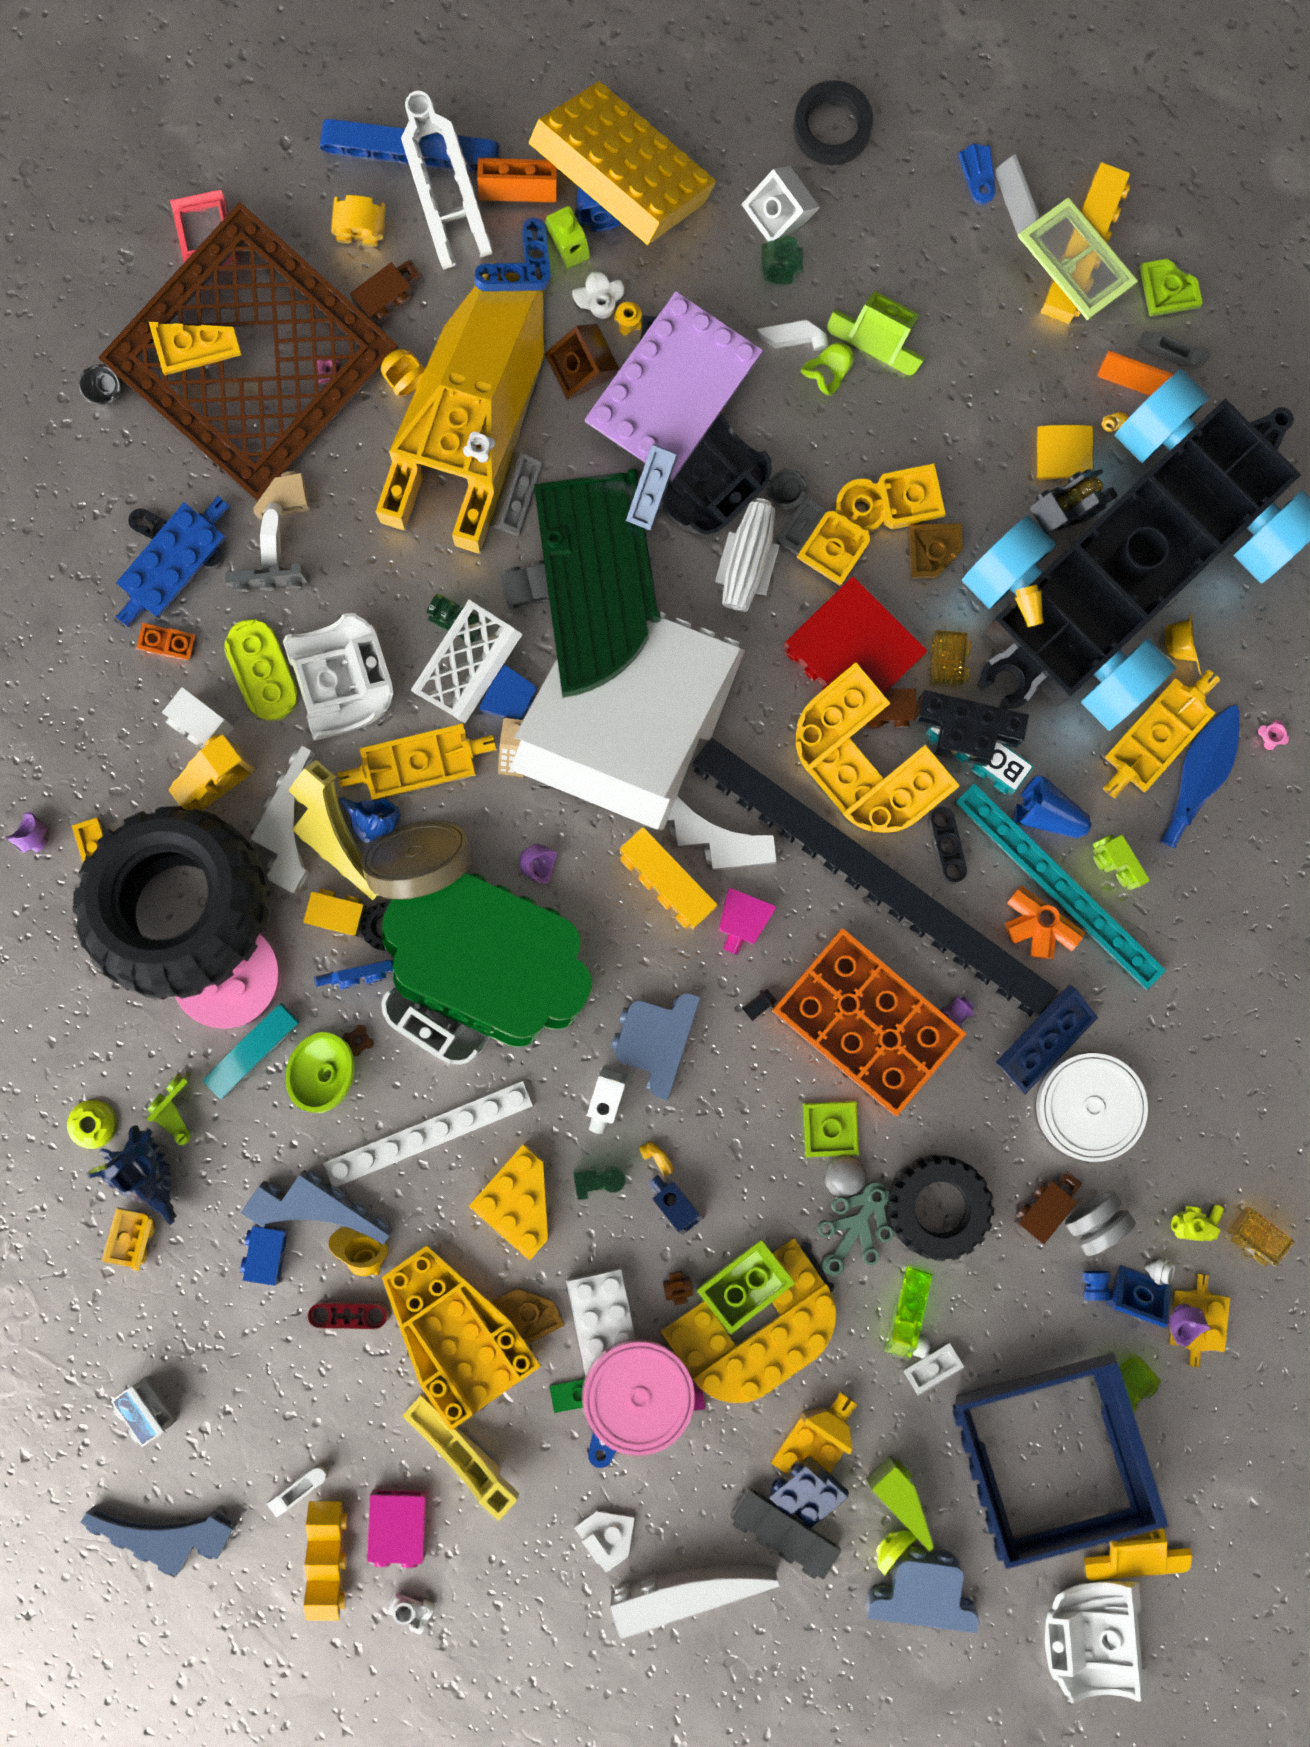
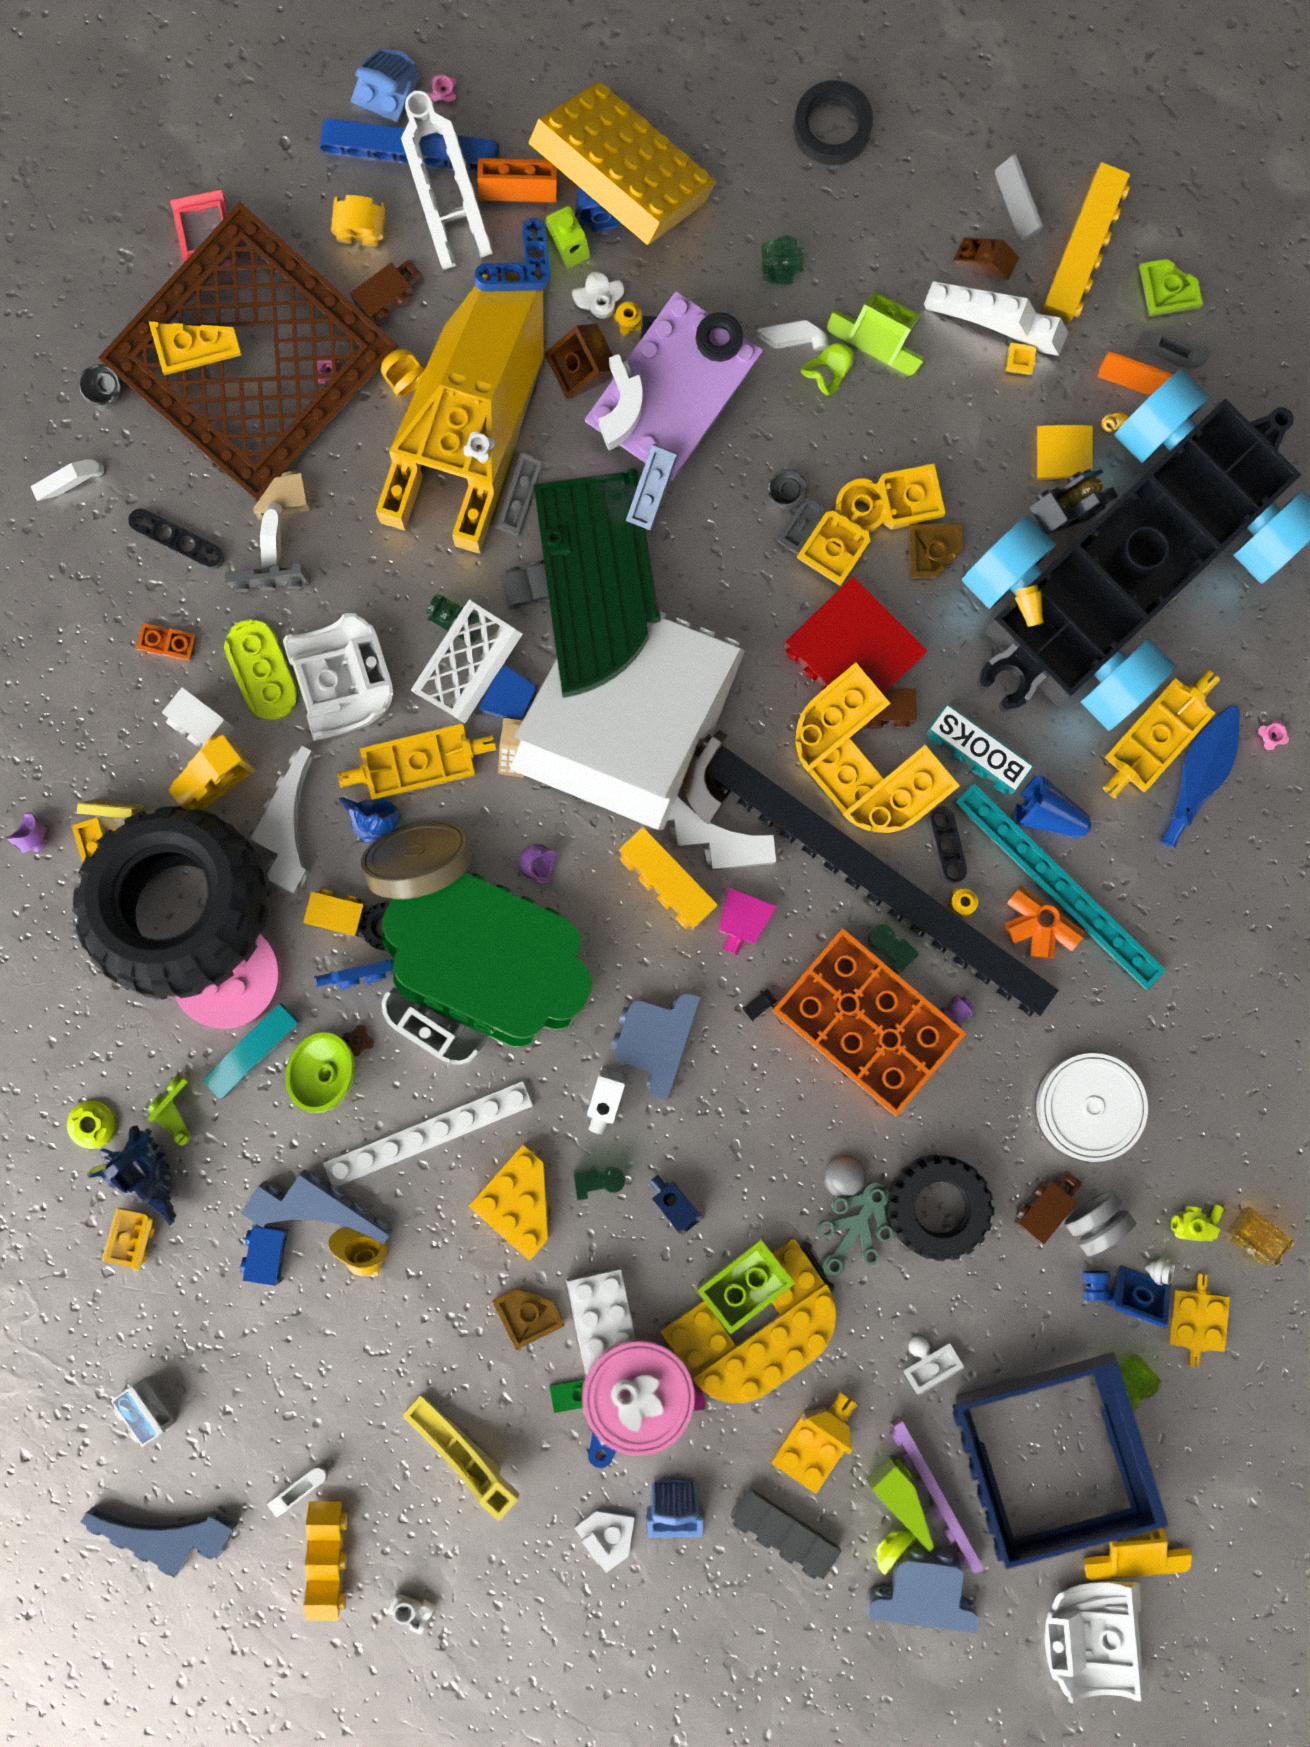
blue plate [115,496,231,627] -> none
light yellow arch [288,760,378,900] -> none
dark red beam [308,1300,390,1329] -> none
dark pink brick [367,1489,428,1568] -> none
yellow wedge [382,1246,541,1431] -> none
white slope [610,1565,780,1639] -> none
yellow arm [639,1141,674,1176] -> none
black piece [660,414,772,535] -> none
reddish brown gear [663,1271,693,1306] -> none
white plate [715,498,780,612] -> none
white slope [741,166,820,246] -> none
plate [769,1455,849,1528] -> none
lime tile [803,1101,859,1157] -> none
clear neon green slope [883,1266,932,1359] -> none
black piece [913,690,1029,767] -> none
clear yellow brick [929,630,971,689] -> none
blue piece [958,143,995,204] -> none
dark blue plate [996,984,1098,1095] -> none
clear door [1018,197,1139,320] -> none
lime plate [1092,834,1150,890] -> none
yellow piece [1165,613,1201,675] -> none
medium lavender piece [1168,1304,1210,1347] -> none
none -> white piece [31,459,104,501]
none -> light yellow tile [77,799,145,818]
none -> medium blue piece [350,49,421,123]
none -> bright pink plate [430,75,457,102]
none -> white arch [598,354,643,451]
none -> white plate [611,1375,663,1432]
none -> medium blue piece [647,1480,703,1538]
none -> arch [683,730,728,824]
none -> black tyre [695,312,743,362]
none -> clear green legs [868,924,920,975]
none -> lavender plate [890,1417,984,1574]
none -> white arch [924,282,1068,356]
none -> yellow brick [947,888,978,918]
none -> reddish brown slope [953,238,1019,280]
none -> yellow plate [1005,343,1036,375]

